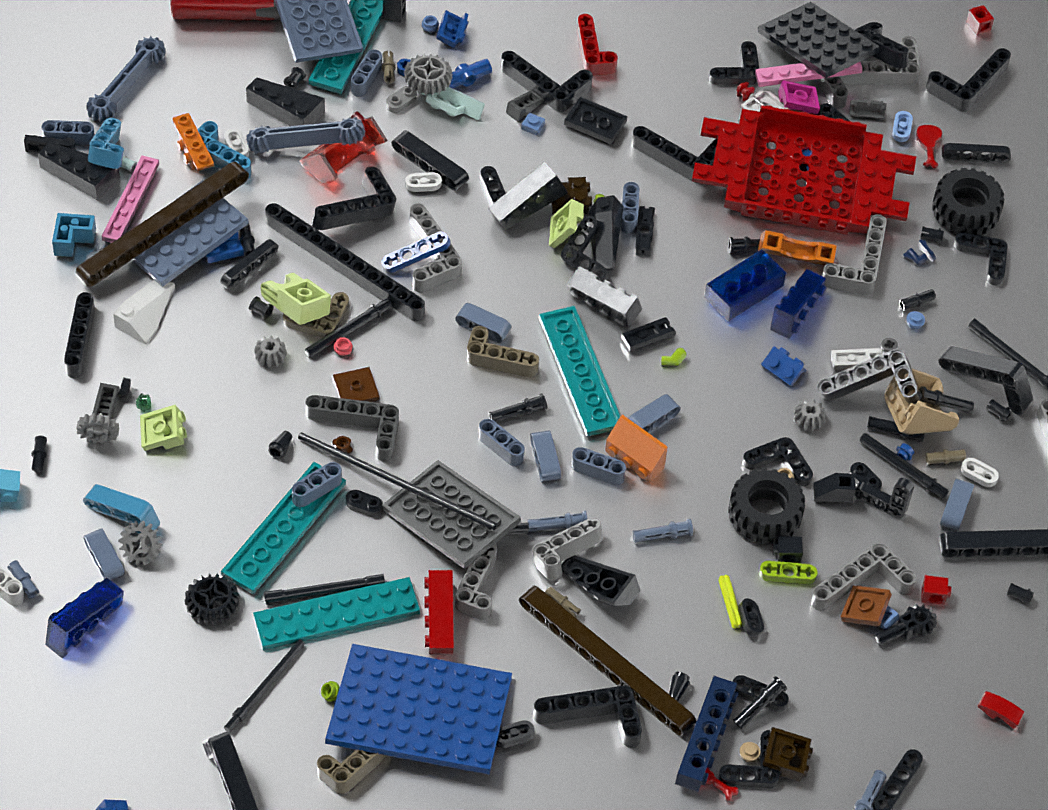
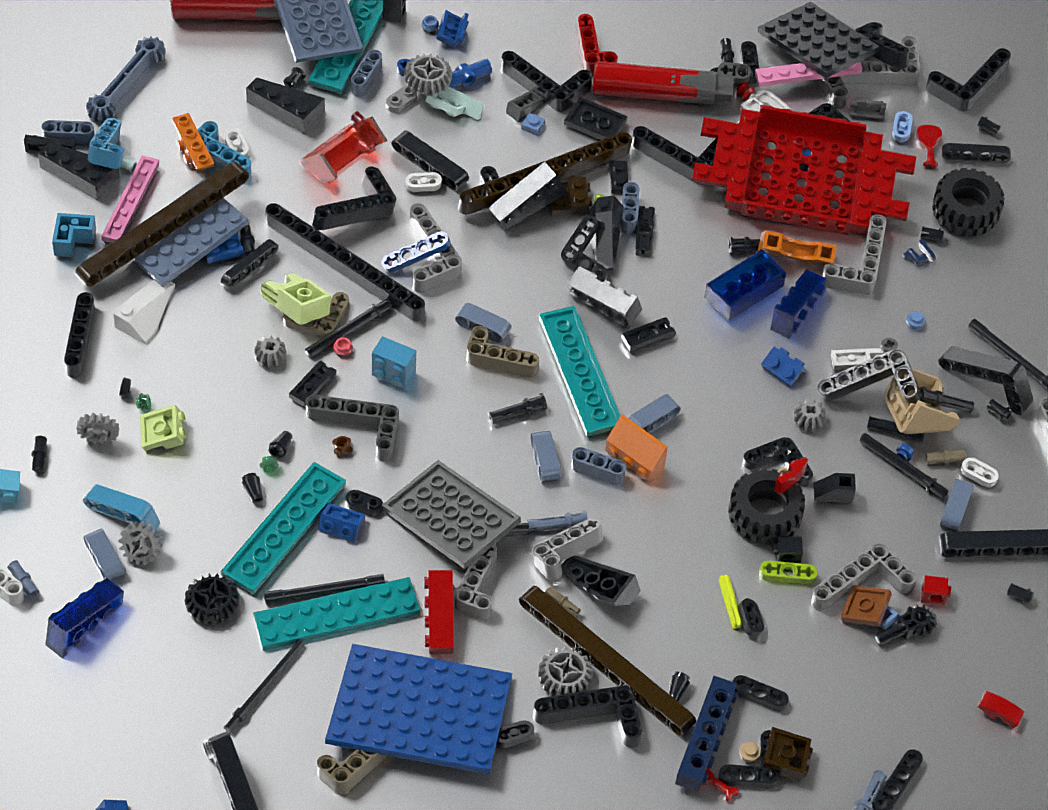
dark grey slope [92,382,120,419] -> none
sand blue arm [246,117,365,154] -> none
black bush [249,296,274,320] -> none
sand blue beam [292,462,342,507] -> none
black piece [298,432,497,530] -> none
lime plate [321,681,340,702] -> none
reddish brown plate [333,367,380,402] -> none
dark tan pin [382,51,396,83] -> none
sand blue beam [478,419,525,466] -> none
yellowish green plate [549,199,584,248] -> none
sand blue pin [632,518,693,543] -> none
lime arm [661,348,687,366] -> none
black pin [733,676,788,730] -> none
dark pink plate [778,80,820,114] -> none
black plate [849,462,882,490] -> none
black beam [854,478,914,518] -> none
black axle [899,289,936,311] -> none
black beam [954,233,1008,285] -> none
red brick [966,5,994,35] -> none
none -> black cone [241,473,263,503]
none -> clear green plate [259,456,279,473]
none -> black plate [289,360,337,407]
none -> blue bracket [318,503,366,542]
none -> dark azure brick [372,336,416,389]
none -> dark brown beam [458,132,632,215]
none -> light grey gear [538,646,593,696]
none -> red piece [593,61,751,105]
none -> black plate [609,161,629,193]
none -> black pin [720,38,735,63]
none -> red slope [775,457,808,494]
none -> black pin [977,116,1001,136]

